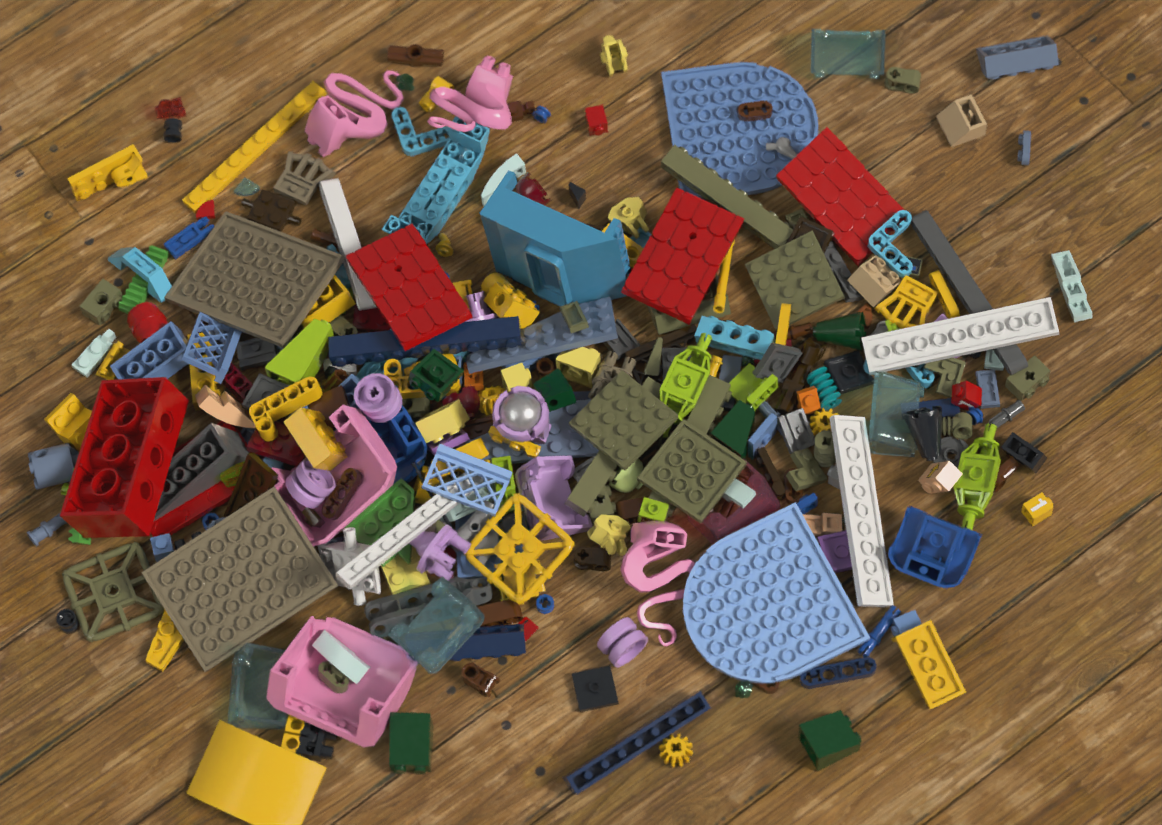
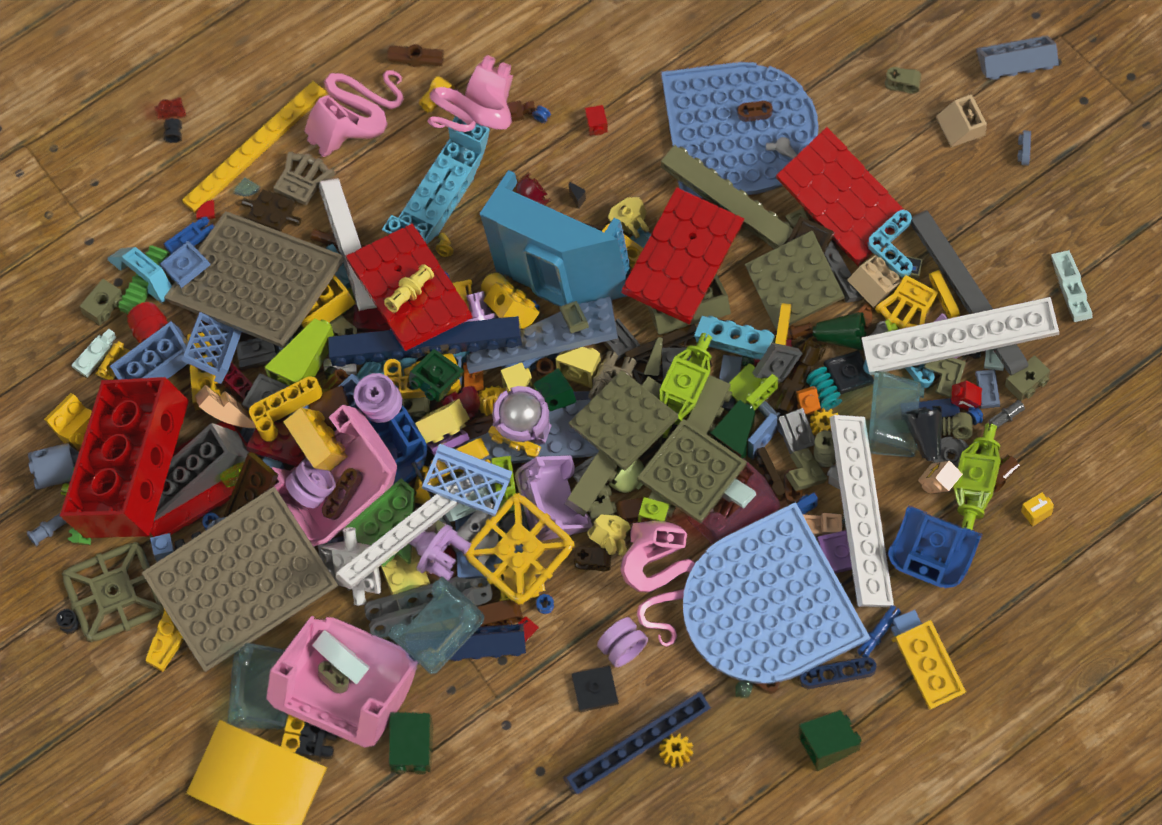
yellow plate [68,144,148,202] -> none
dark brown plate [302,507,325,528] -> none
medium azure beam [392,107,450,156] -> none
clear green plate [396,74,415,91] -> none
reddish brown piece [462,663,500,698] -> none
light aqua slope [481,153,526,206] -> none
light yellow hinge [600,35,628,77] -> none
yellow pin [710,355,723,377] -> none
yellow piece [713,240,735,313] -> none
clear light blue windscreen [810,29,885,79] -> none
black brick [1001,432,1047,474] -> none
none -> medium blue plate [160,241,210,288]
none -> light yellow piece [384,264,434,313]

